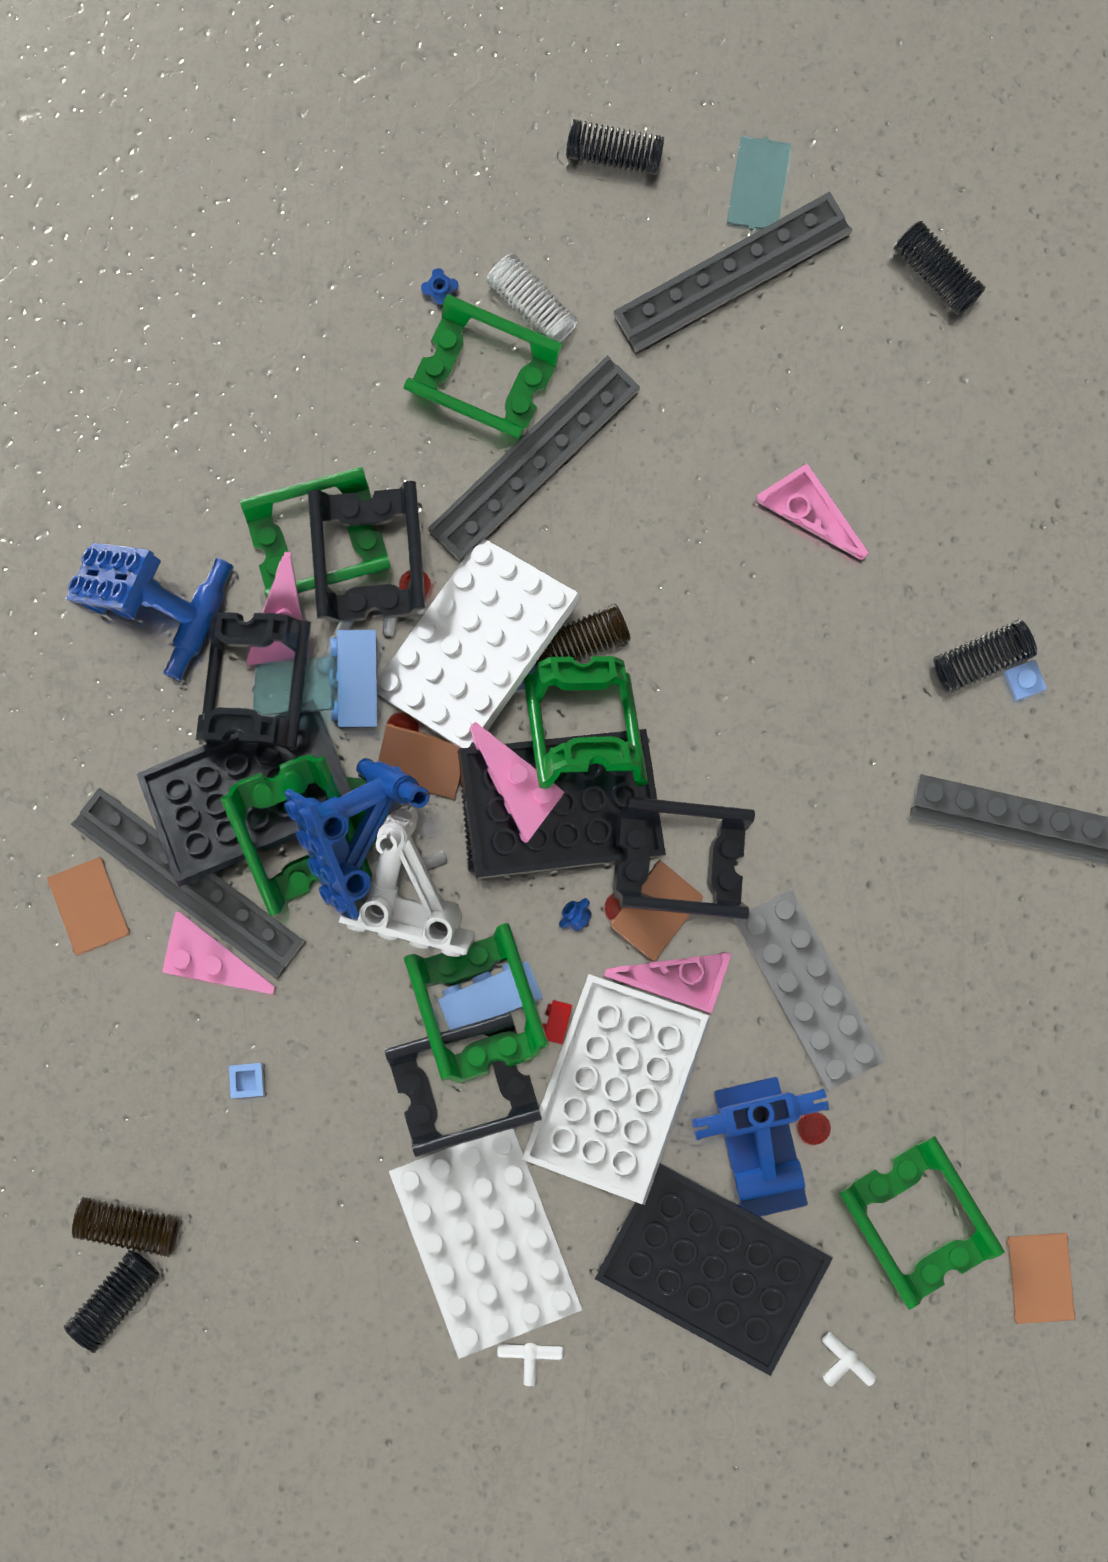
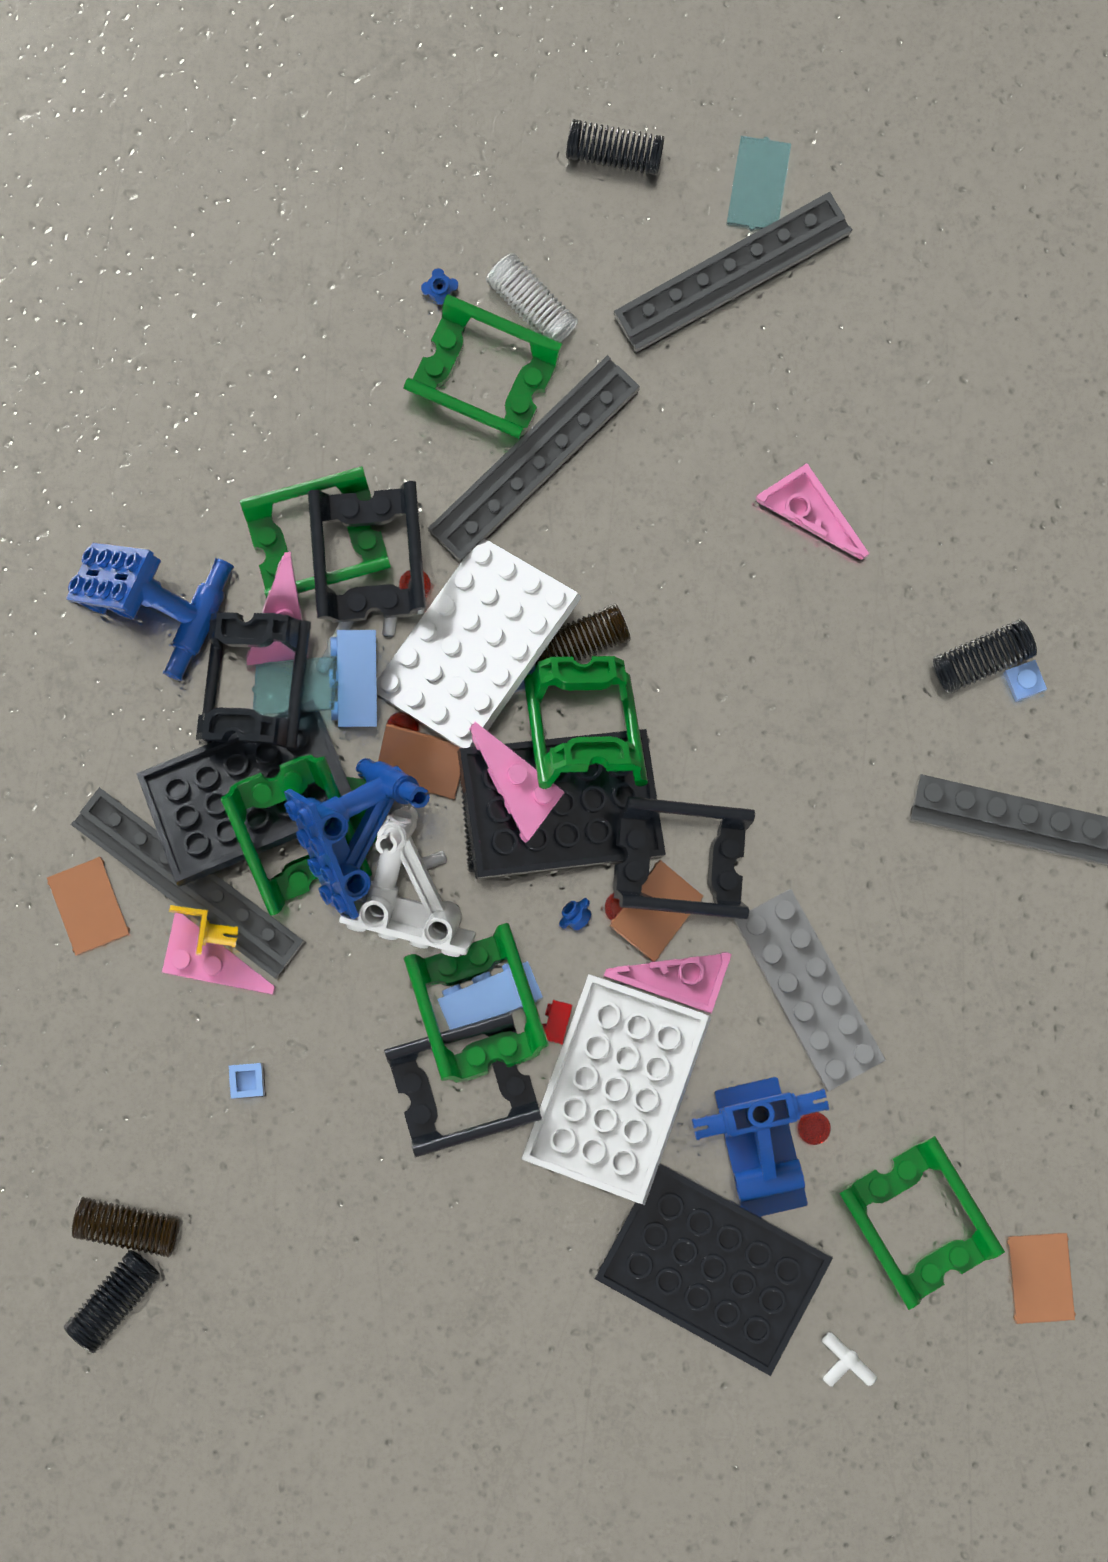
white plate [389,1129,582,1359] -> none
white piece [497,1343,564,1386] -> none
black piece [893,221,986,315] -> none
none -> yellow bracket [169,905,238,956]

